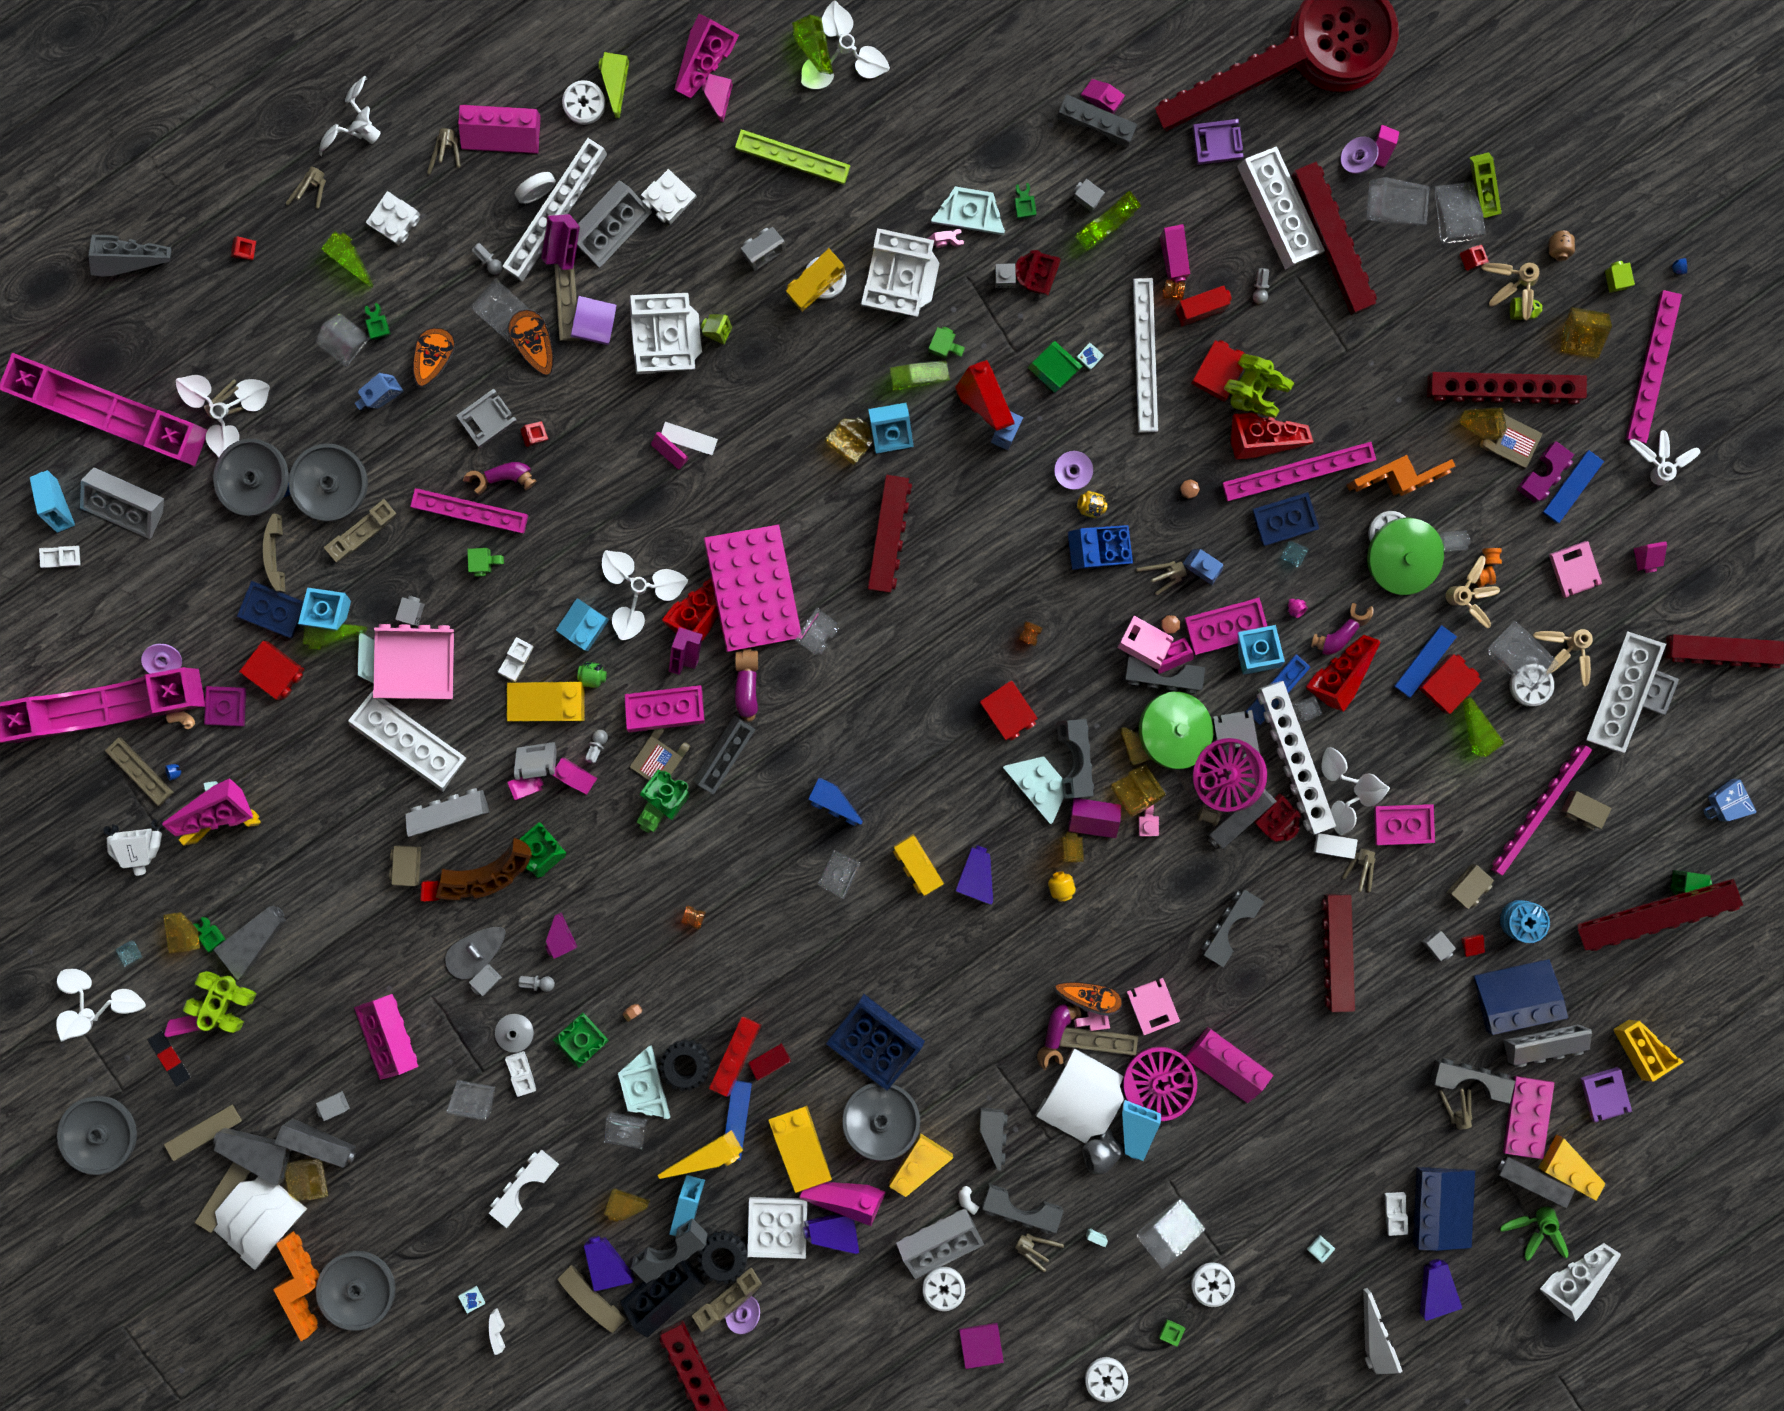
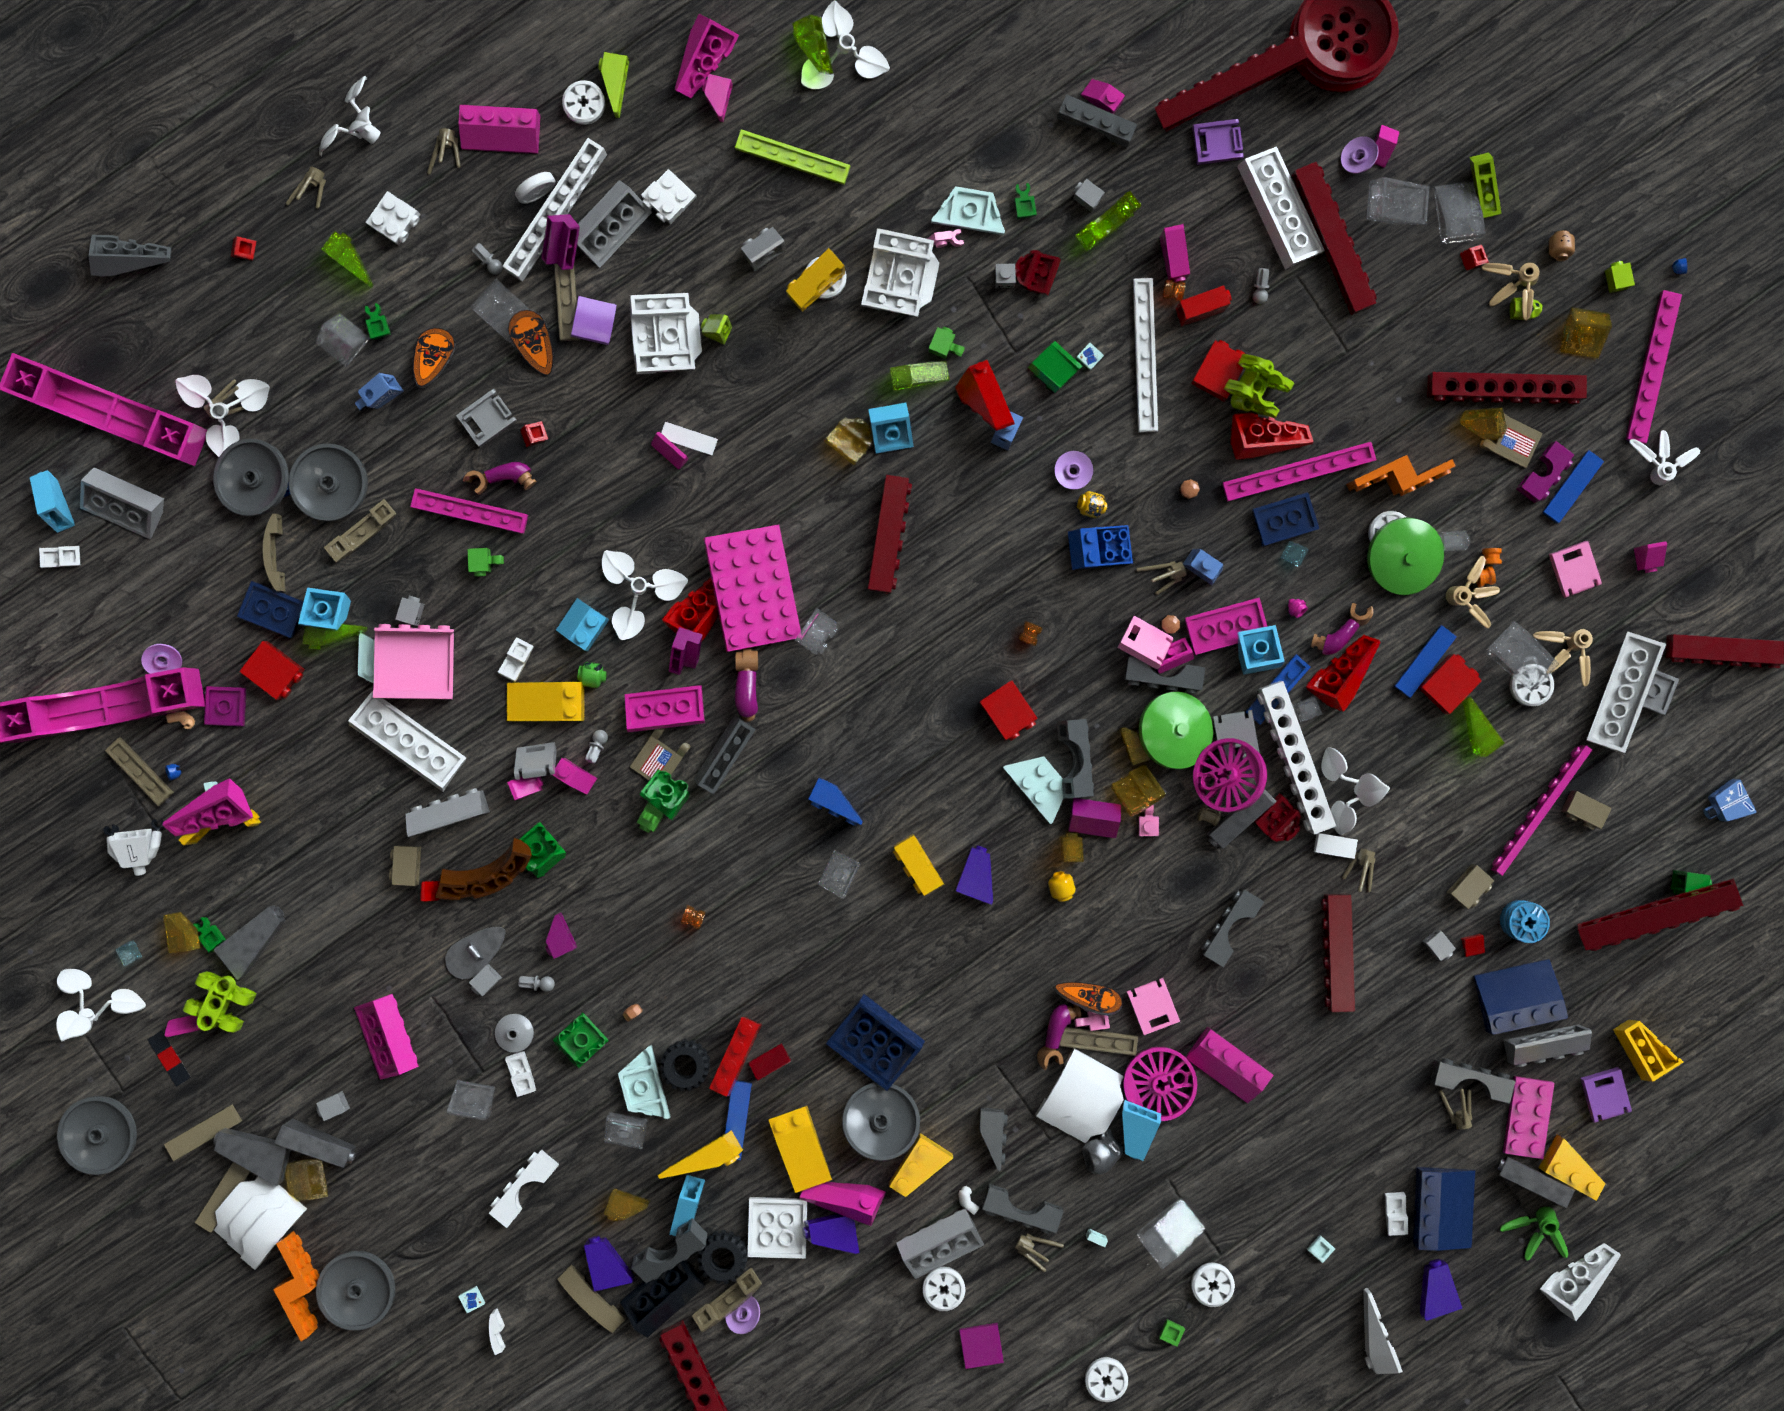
dark pink plate [1374,804,1435,845] -> none

